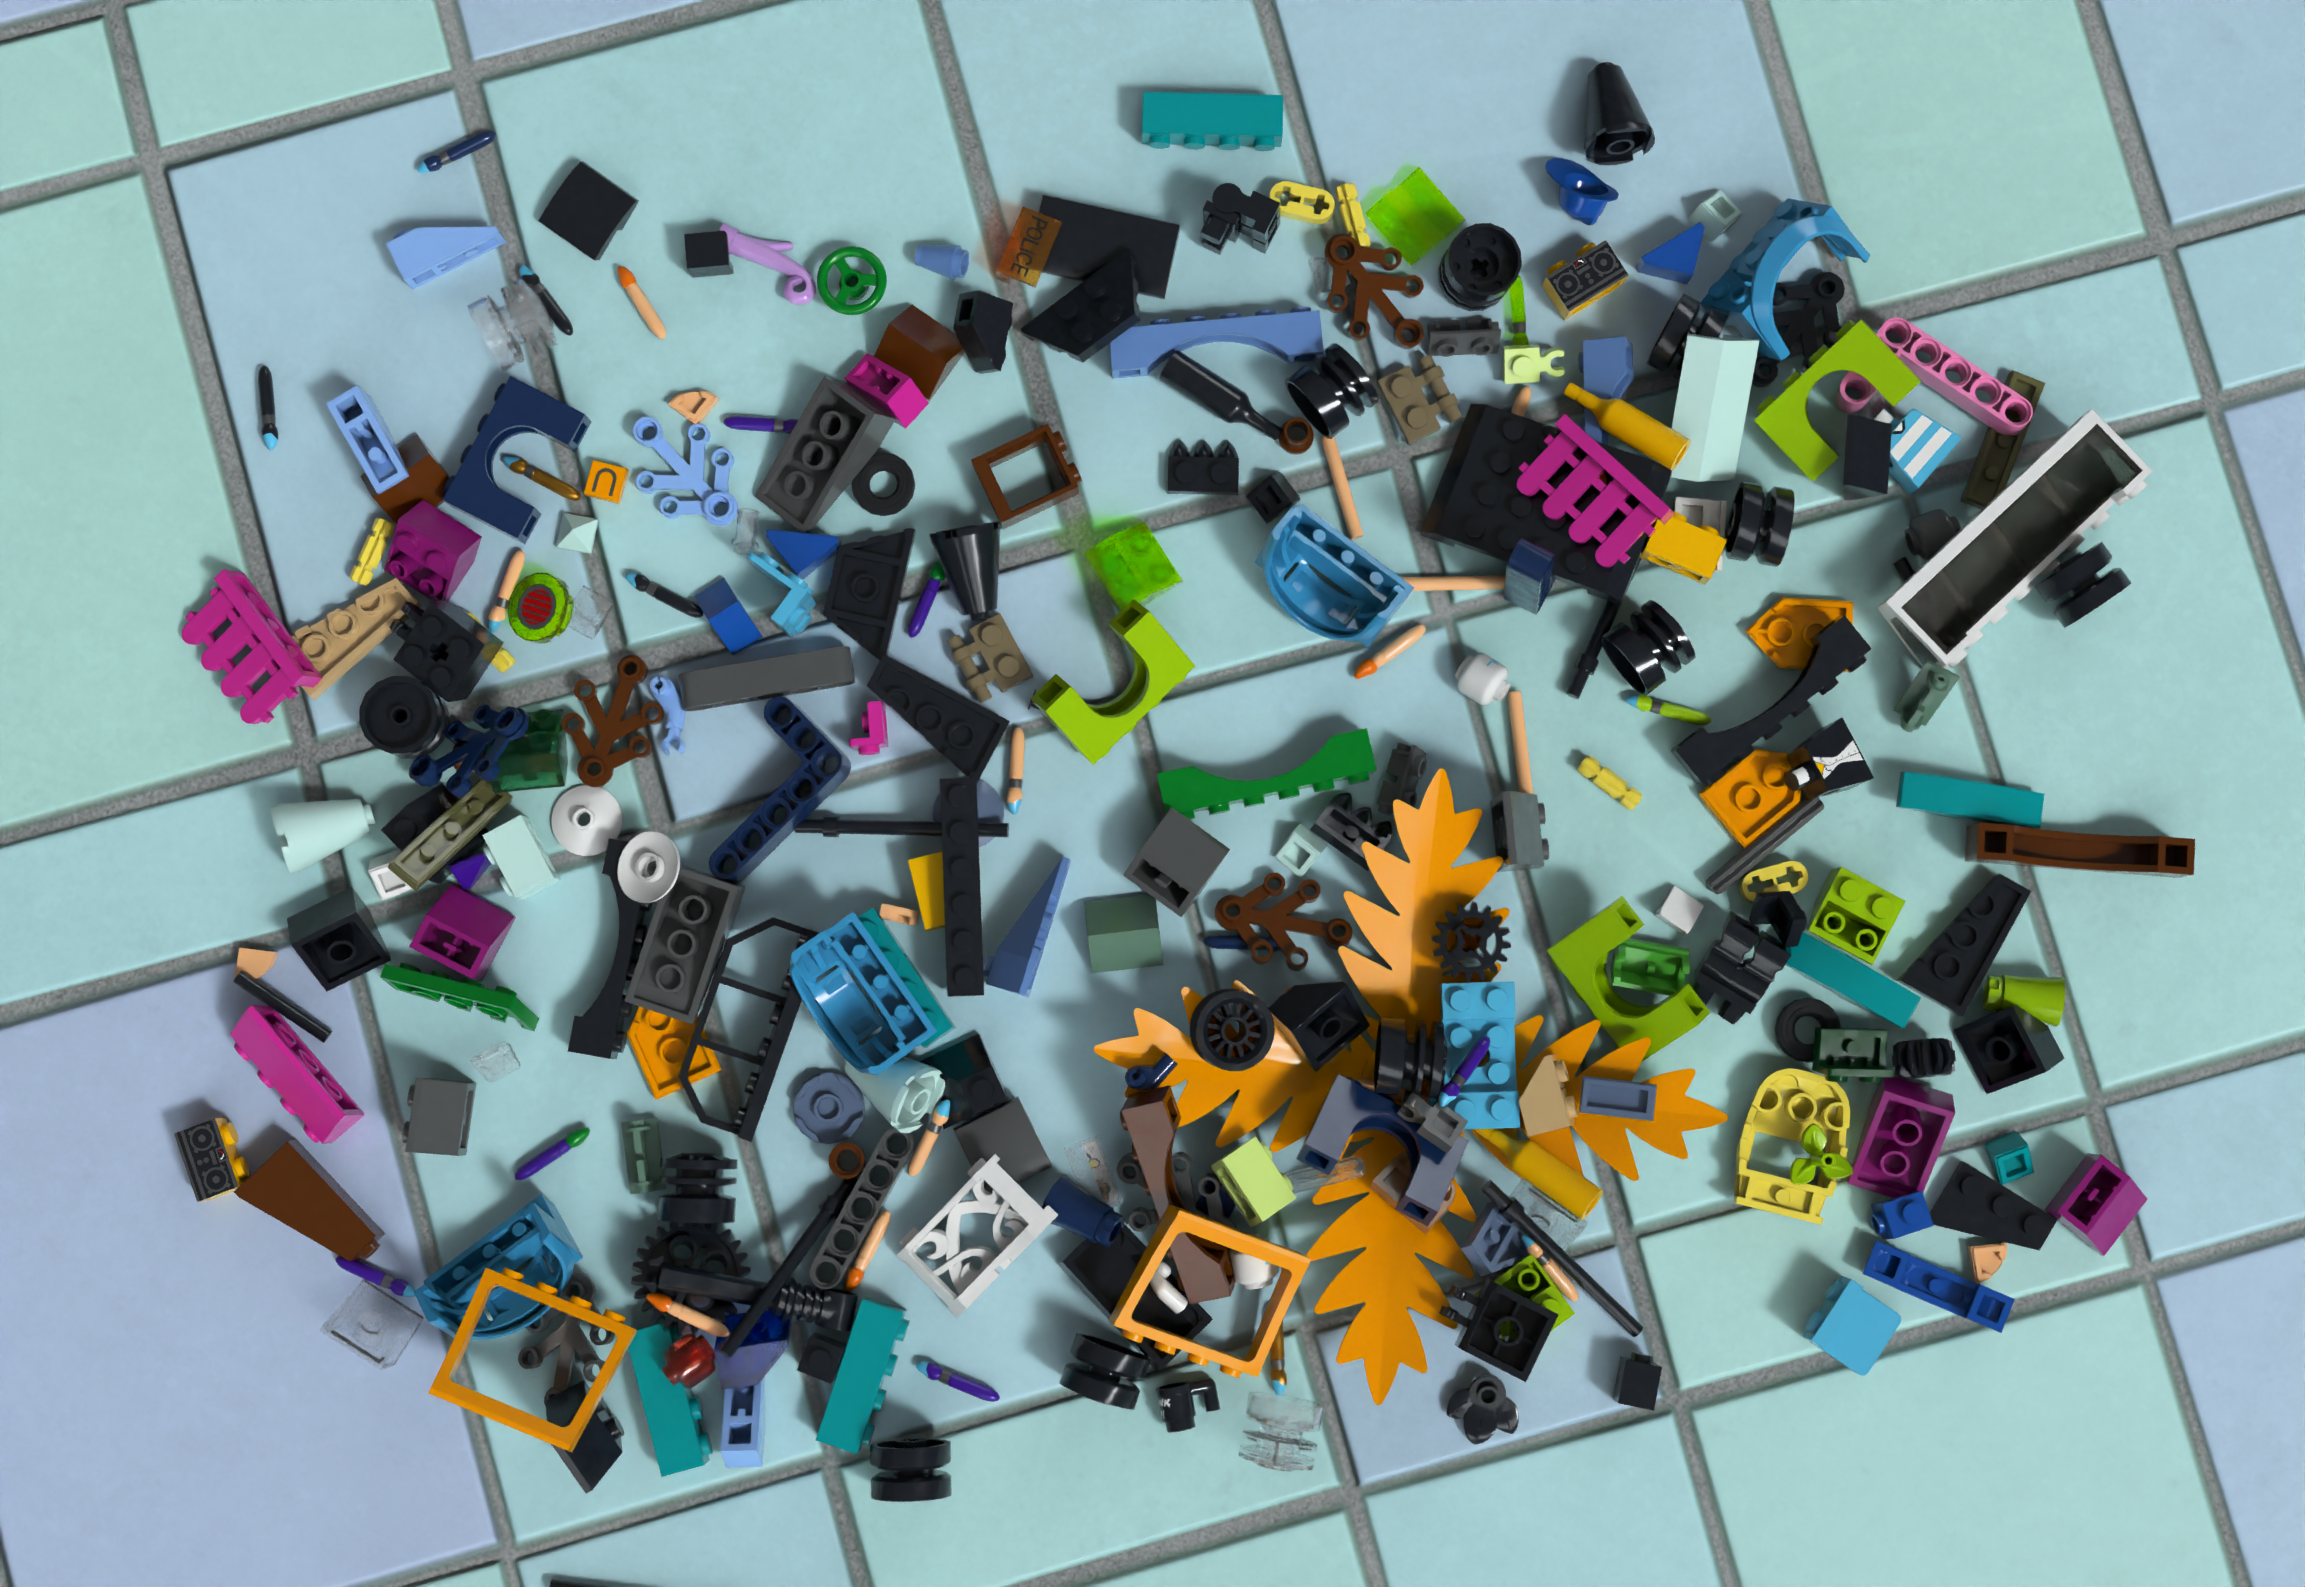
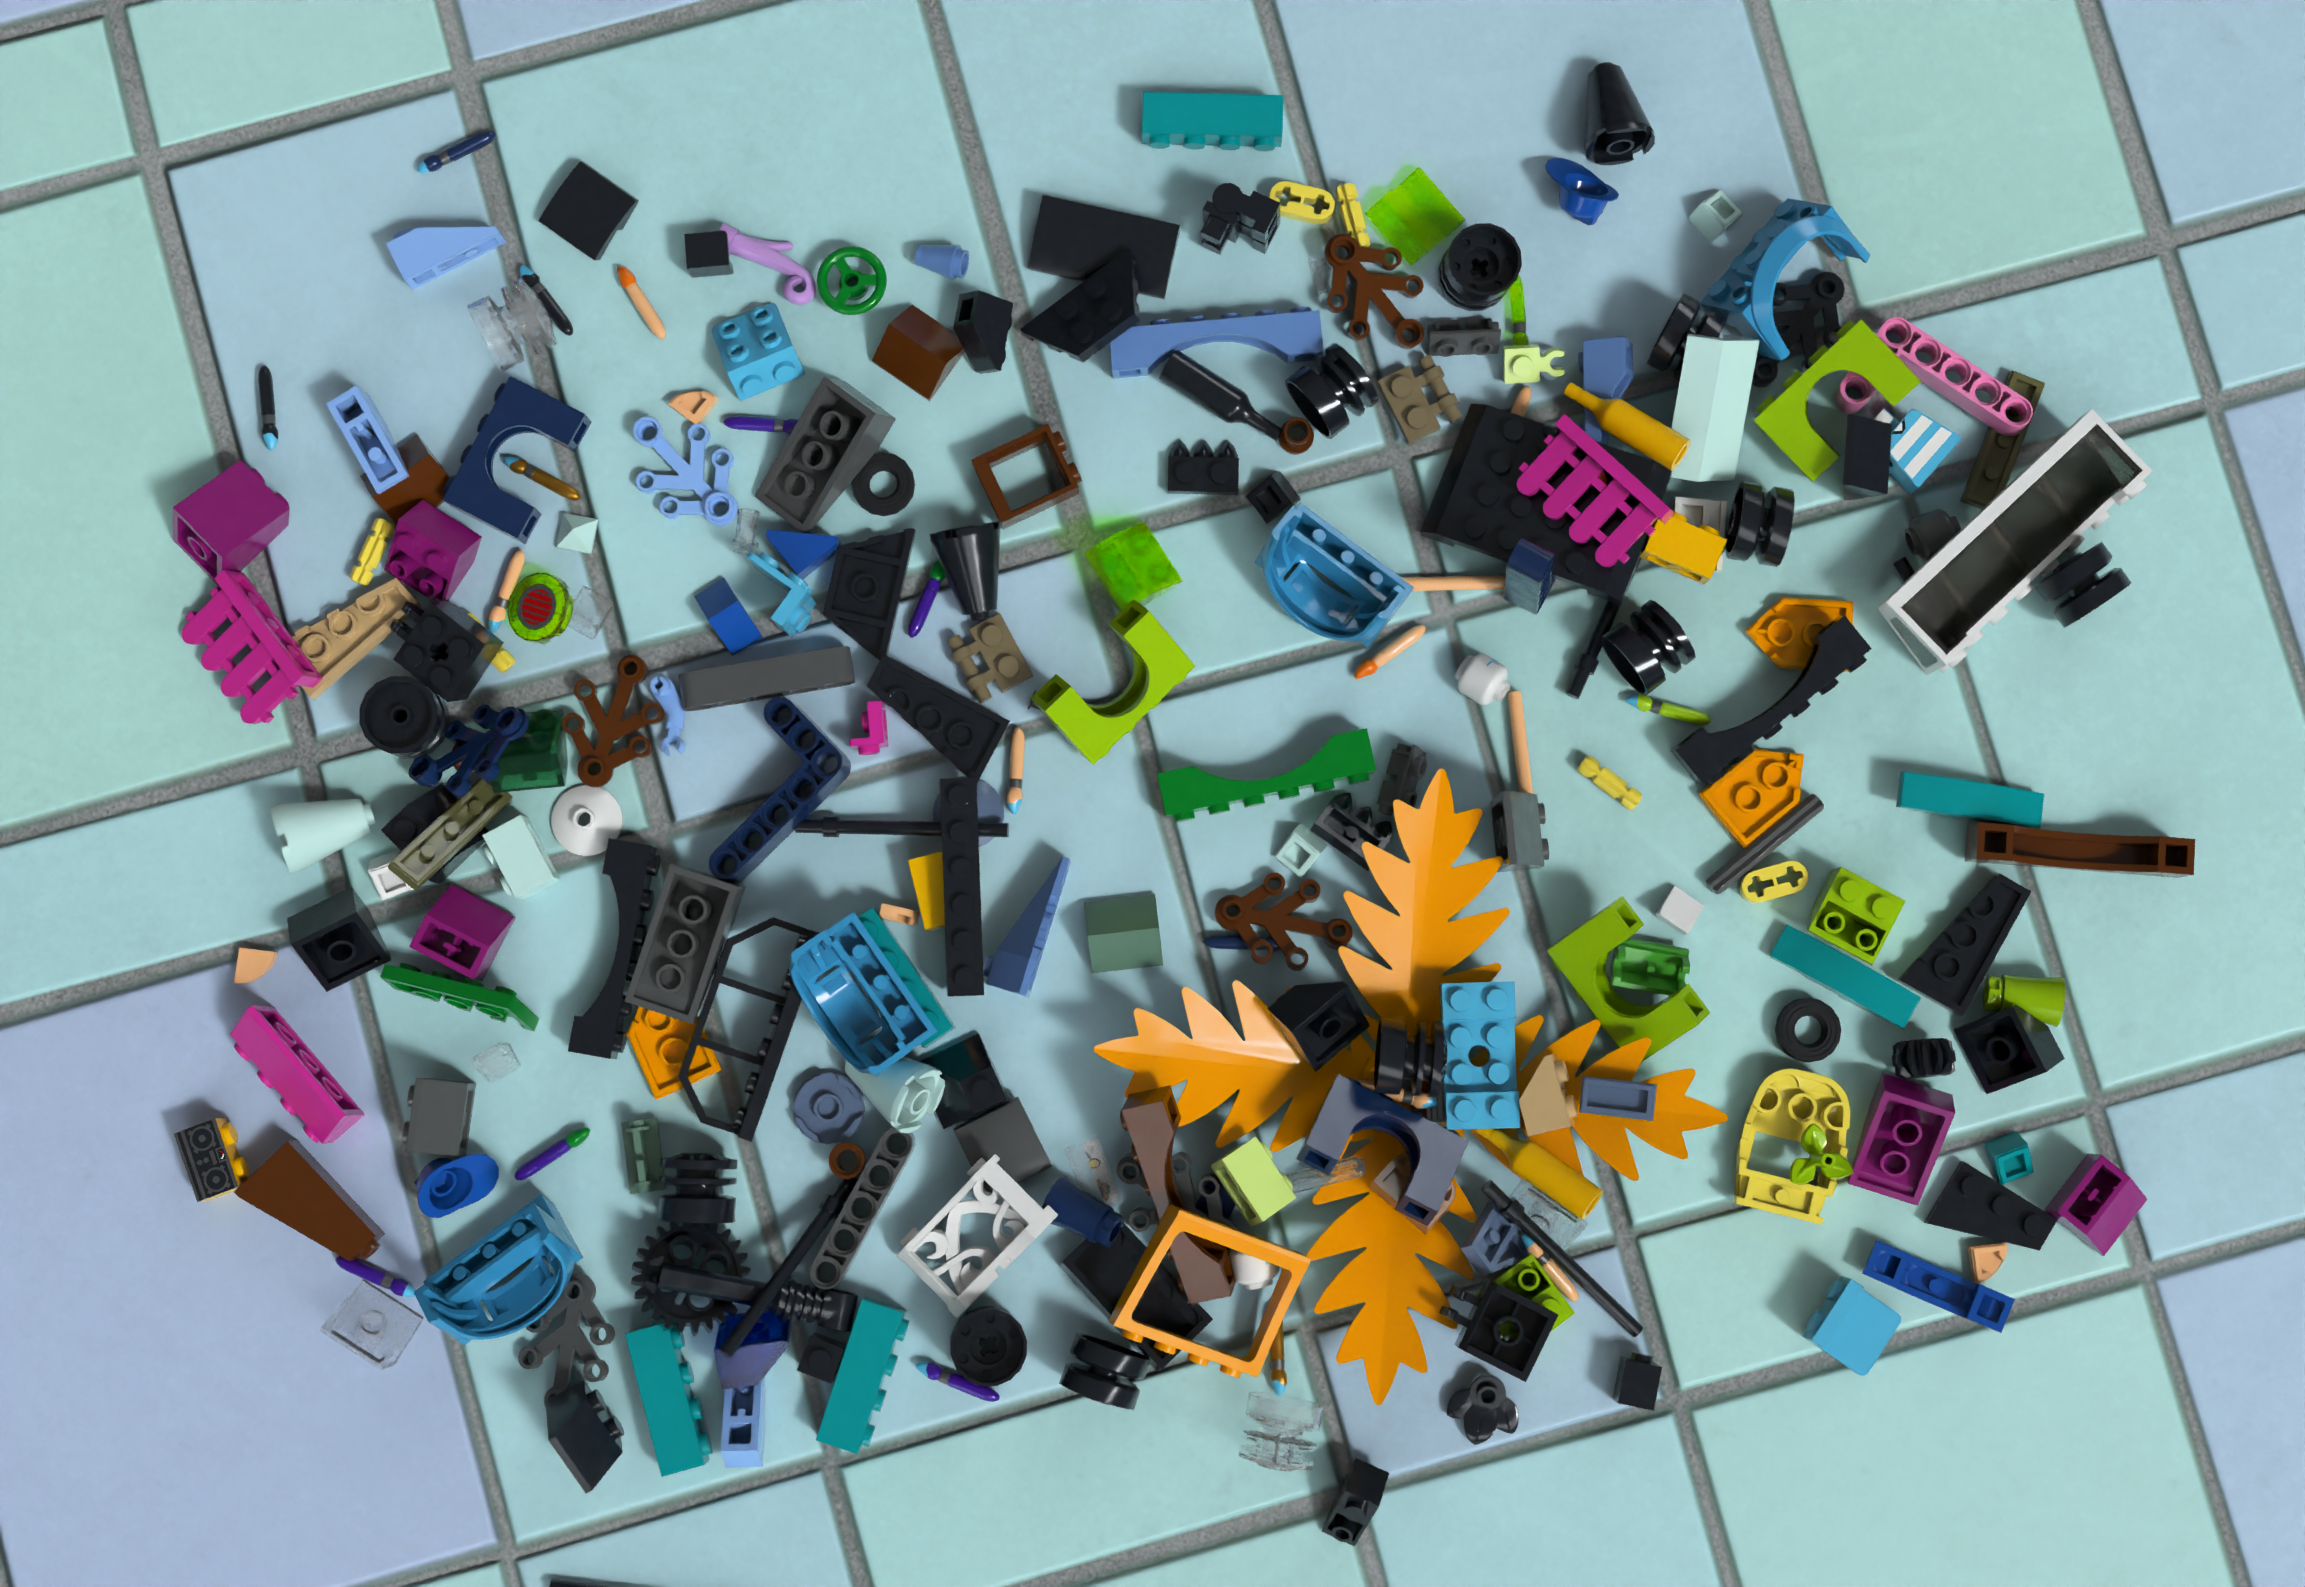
black bar [233,971,333,1043] -> none
light orange windscreen [428,1267,637,1452] -> none
dark purple slope [450,853,491,891] -> none
light orange tile [584,460,629,505] -> none
white dish [617,831,680,903] -> none
black piece [625,573,703,618] -> none
light nougat piece [646,1292,729,1337] -> none
clear red head [661,1333,718,1389] -> none
dark pink arch [844,353,929,429] -> none
light nougat piece [845,1210,891,1292] -> none
black wheel [870,1438,952,1502] -> none
light nougat piece [908,1099,950,1176] -> none
clear orange panel [996,207,1062,288] -> none
dark grey slope [1123,807,1230,917] -> none
dark blue arm [1125,1052,1178,1090] -> none
white arm [1149,1261,1188,1314] -> none
black piece [1155,1377,1220,1432] -> none
black wheel [1190,989,1275,1071] -> none
light nougat bar [1321,436,1364,540] -> none
dark grey plate [1397,1093,1468,1153] -> none
black gear [1431,901,1511,981] -> none
dark purple piece [1438,1036,1491,1107] -> none
brick [1542,240,1629,321] -> none
blue slope [1635,222,1704,284] -> none
black hips [1692,911,1792,1024] -> none
black bracket [1749,891,1807,947] -> none
black torso [1783,717,1874,800] -> none
dark green bracket [1812,1027,1895,1083] -> none
blue bracket [1870,1191,1934,1239] -> none
sand green hinge [1893,660,1960,732] -> none
none -> magenta slope [173,460,290,587]
none -> blue piece [414,1153,499,1218]
none -> medium azure bracket [712,303,805,401]
none -> black wheel [950,1306,1027,1386]
none -> black slope [1322,1458,1389,1547]

